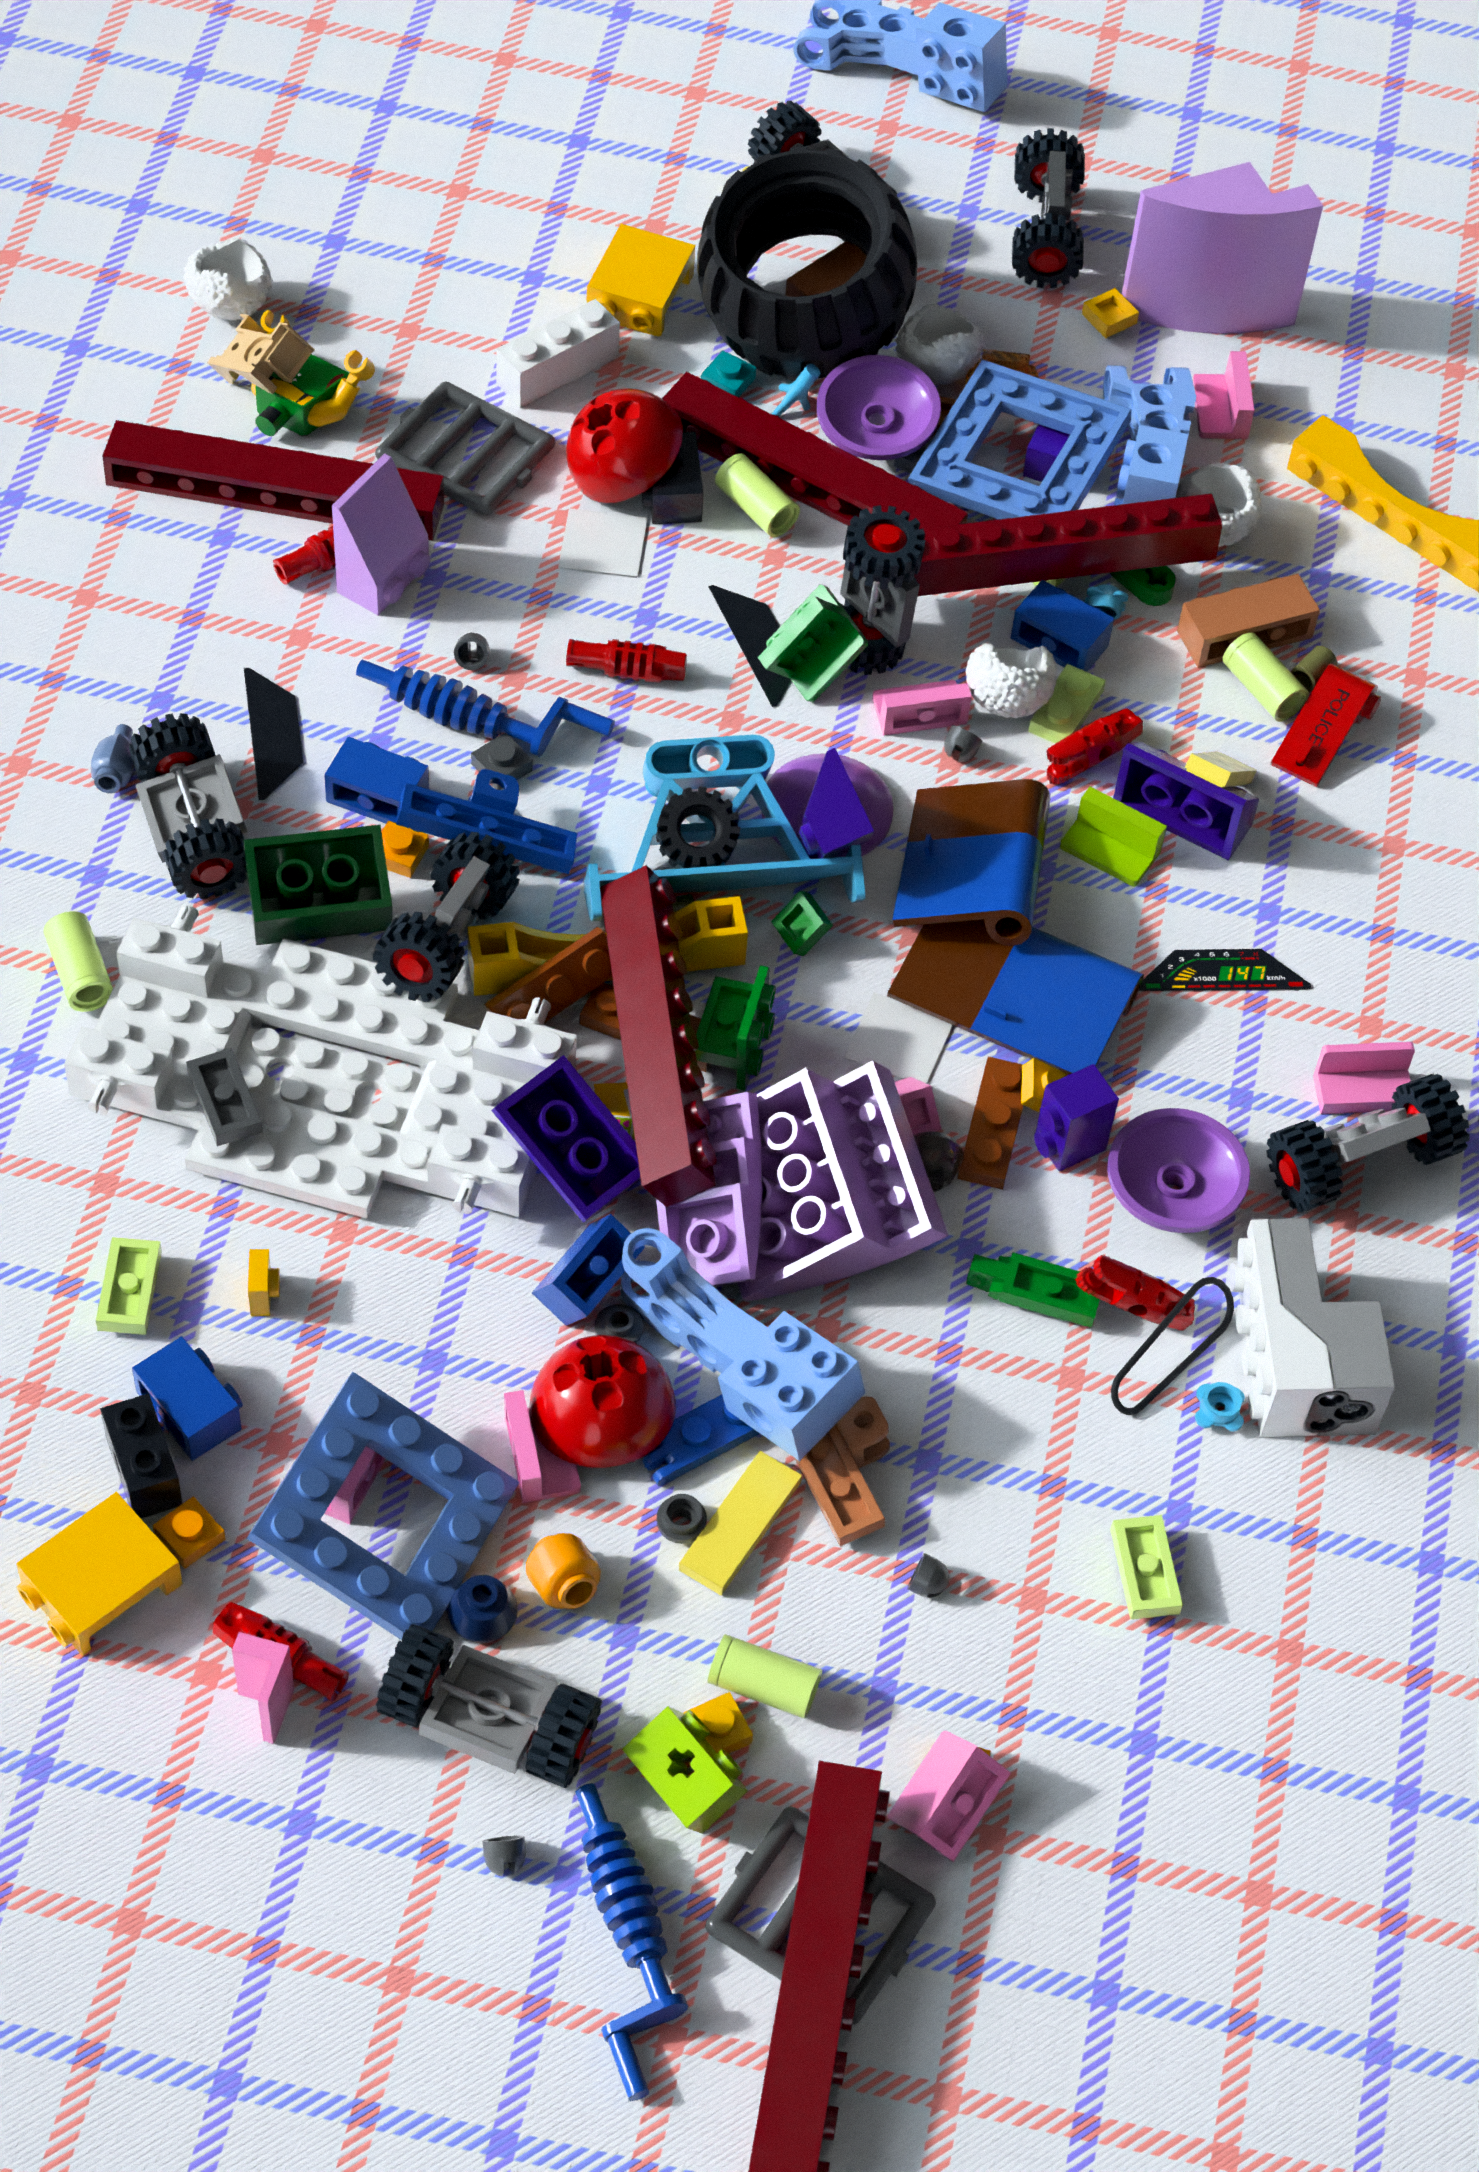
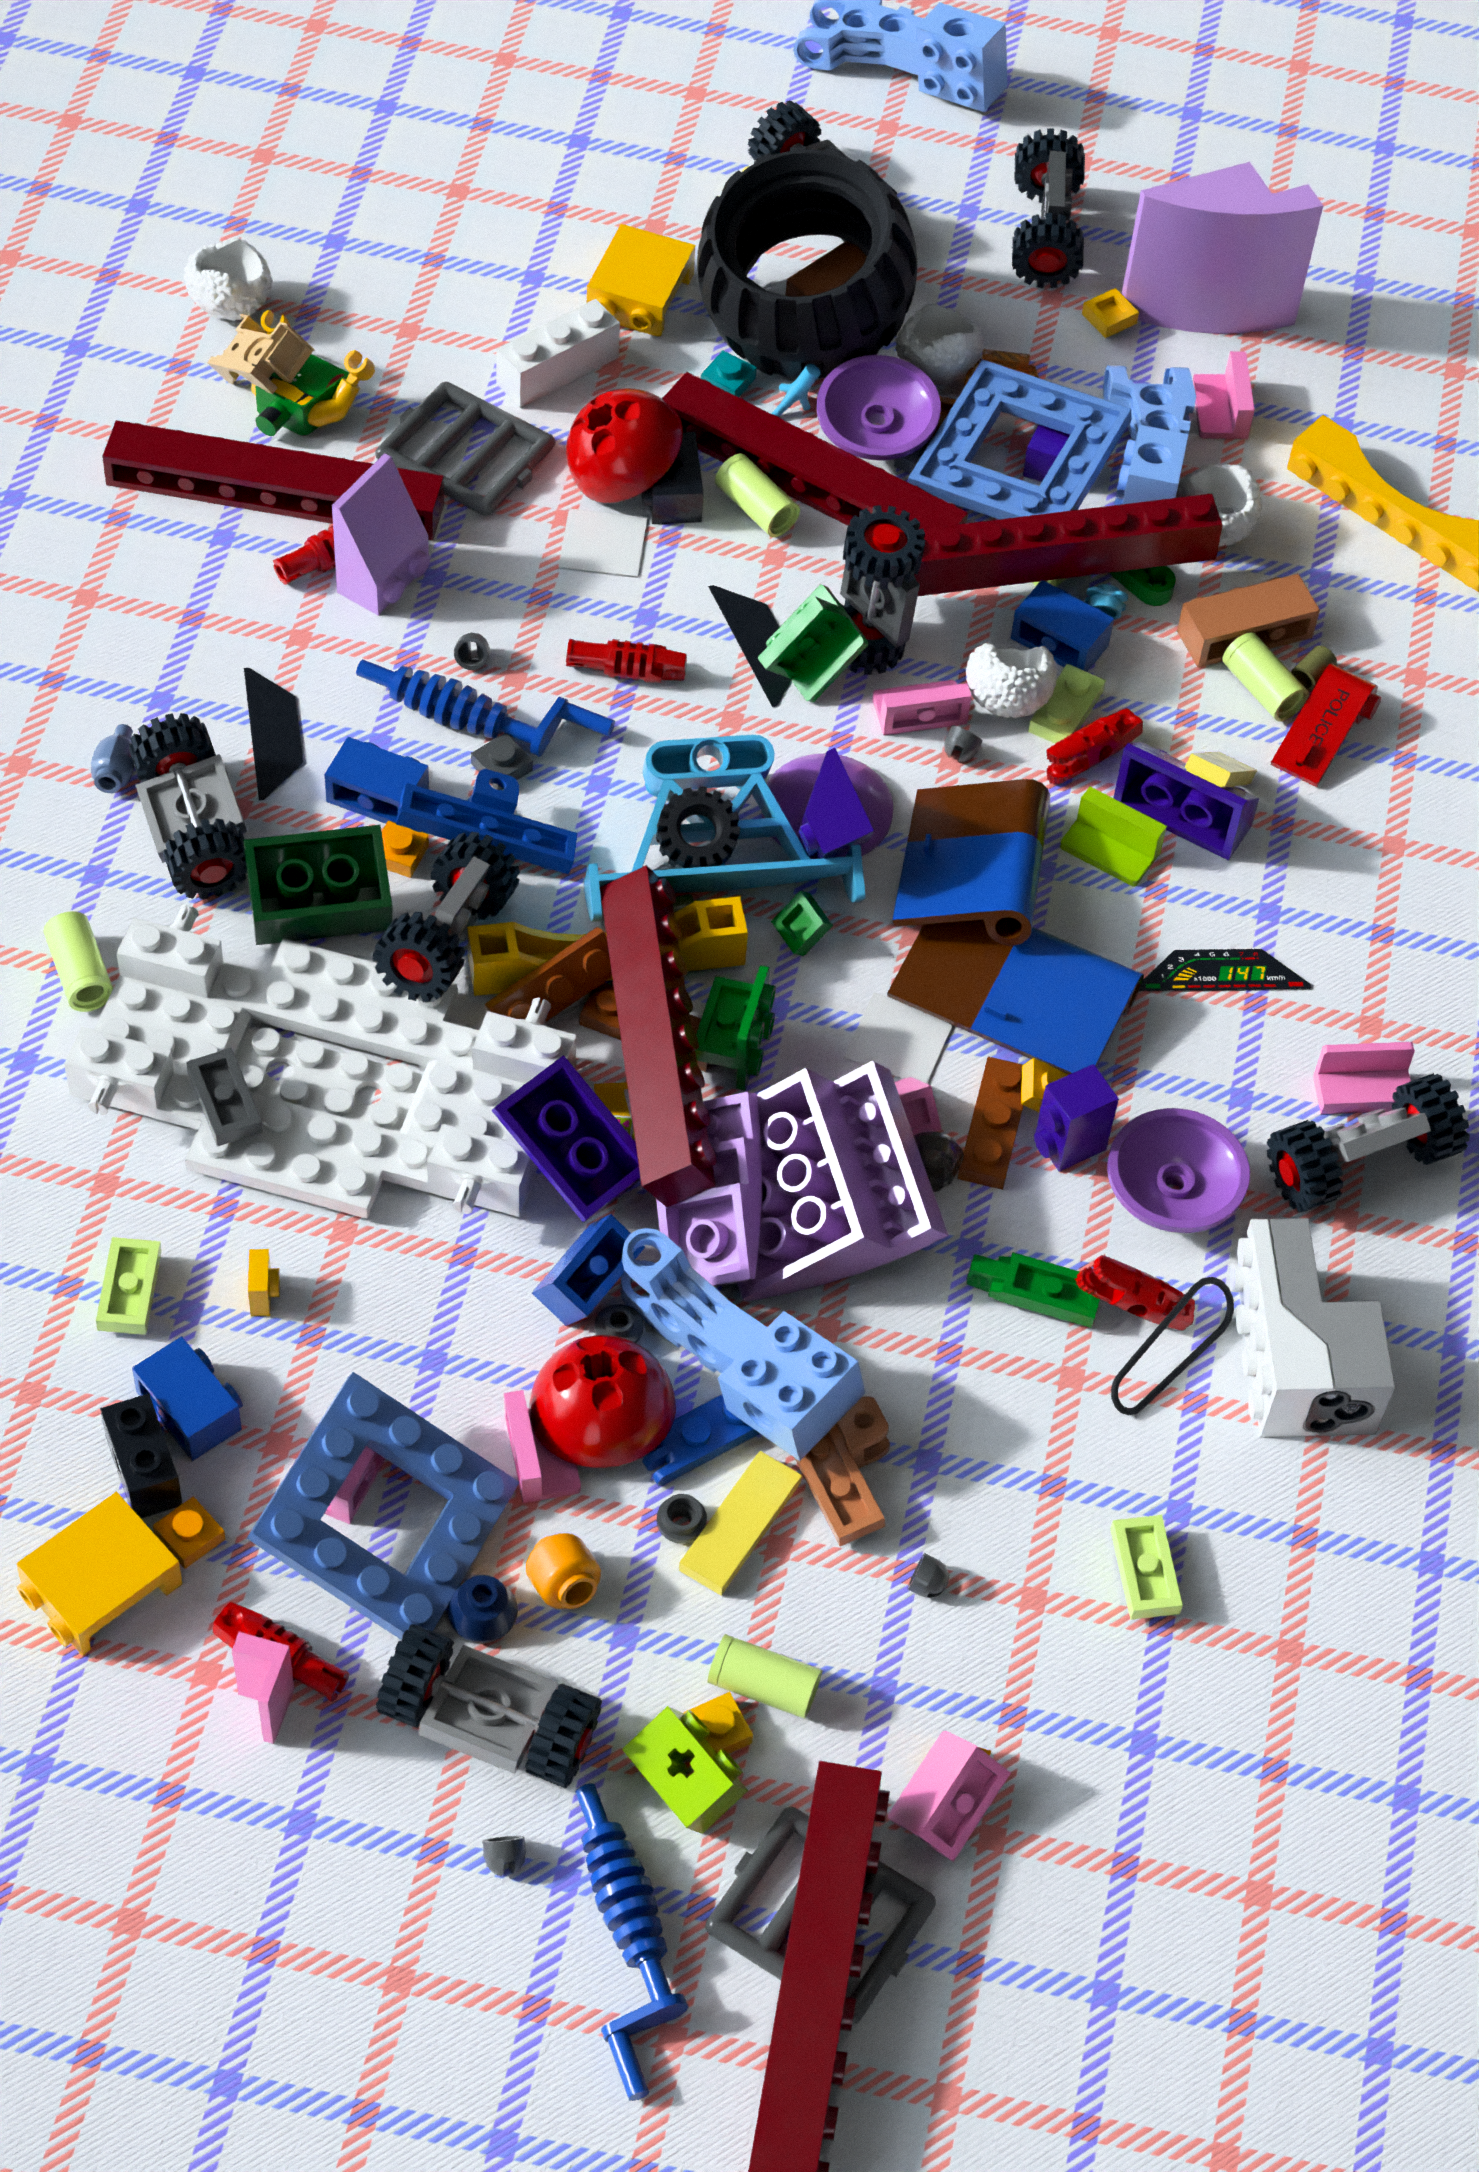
medium azure plate [1195,1382,1245,1432] -> none

